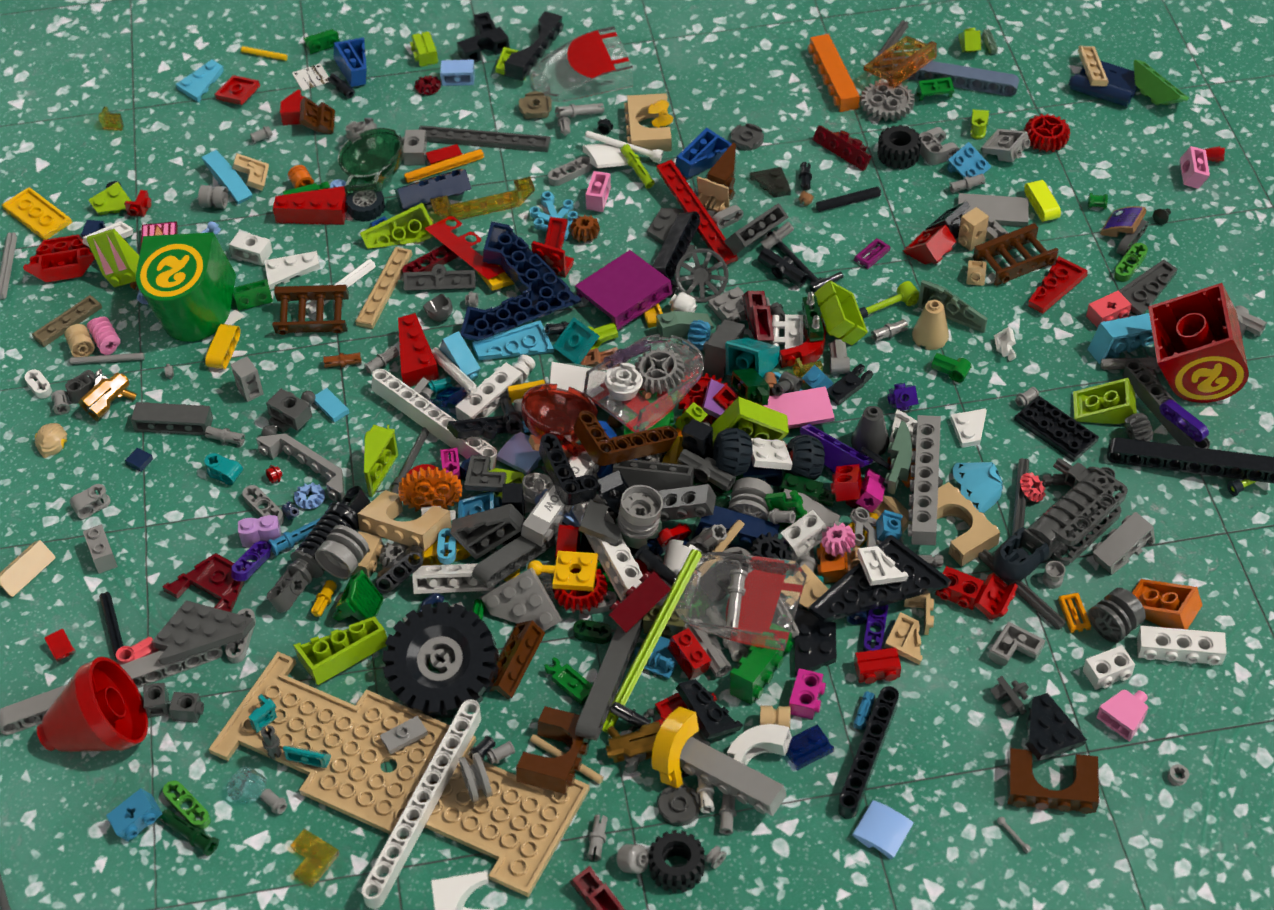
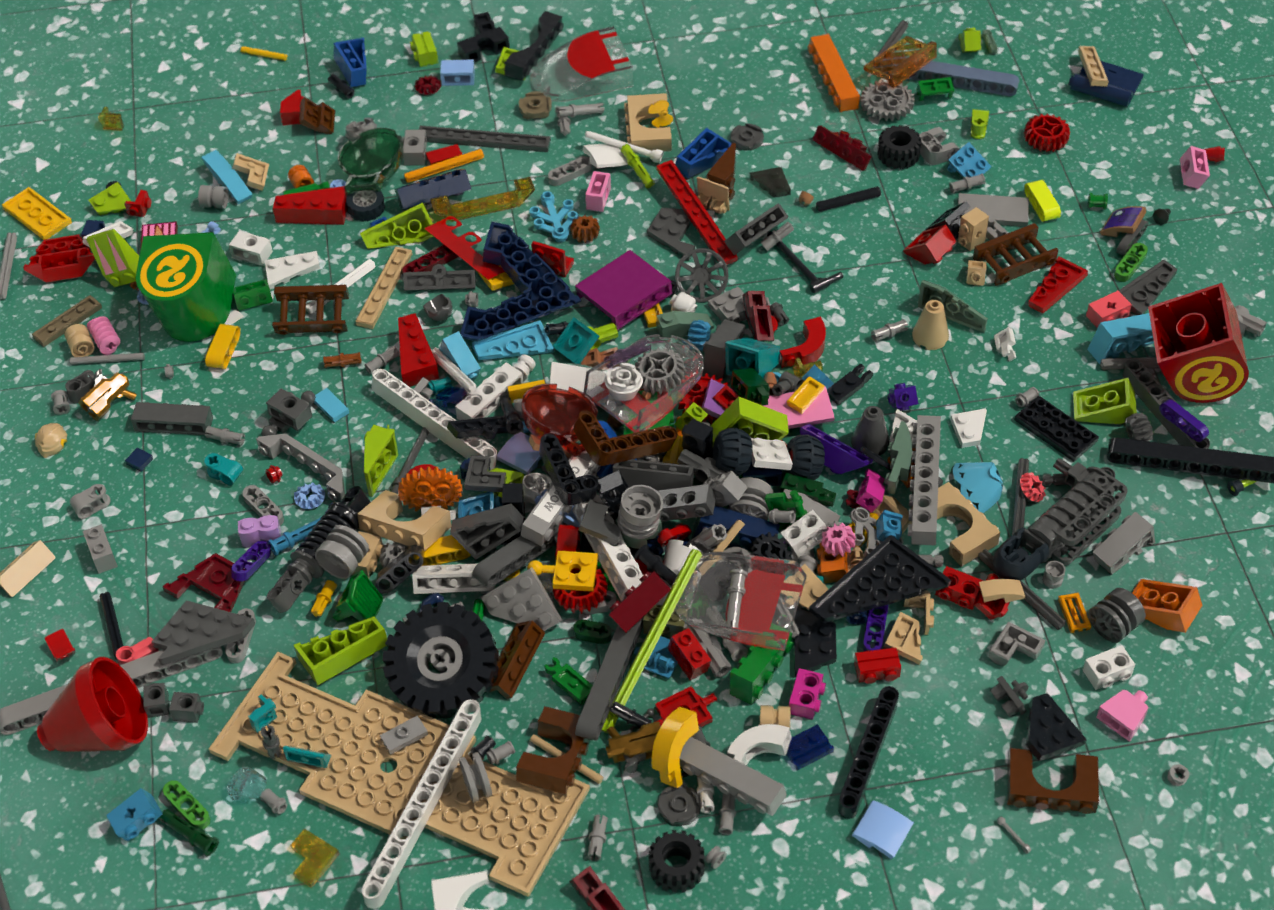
white beam [24,370,52,399] -> none
medium azure wing [176,60,224,103] -> none
red plate [214,75,260,105] -> none
light grey brick [231,356,264,402] -> none
light grey pin [250,126,273,143] -> none
dark blue arm [281,501,299,520] -> none
white sticker [292,63,329,91] -> none
green bracket [303,29,340,54] -> none
medium azure beam [437,528,457,565] -> none
dark pink piece [440,448,461,479] -> none
red tile [544,217,568,249] -> none
black plate [597,119,613,134] -> none
light grey head [616,844,649,874] -> none
black beam [652,211,700,279] -> none
black wing [676,679,743,740] -> none
light grey beam [712,205,743,229] -> none
black piece [758,248,808,287] -> none
white plate [770,314,803,349] -> none
black axle [799,162,812,191] -> none
dark green piece [802,292,824,342] -> none
lime piece [814,280,868,345] -> none
light grey piece [830,339,850,374] -> none
red brick [831,464,862,501] -> none
magenta tile [854,238,891,269] -> none
dark azure axle [854,691,875,730] -> none
white wing [857,546,908,586] -> none
lime piece [859,281,920,319] -> none
green piece [931,353,972,383] -> none
light grey plate [981,129,1030,162] -> none
bright green wedge [1134,59,1189,105] -> none
white brick [1137,626,1227,665] -> none
none -> light grey brick [703,471,747,507]
none -> yellow tile [787,376,825,414]
none -> tan slope [979,579,1025,603]

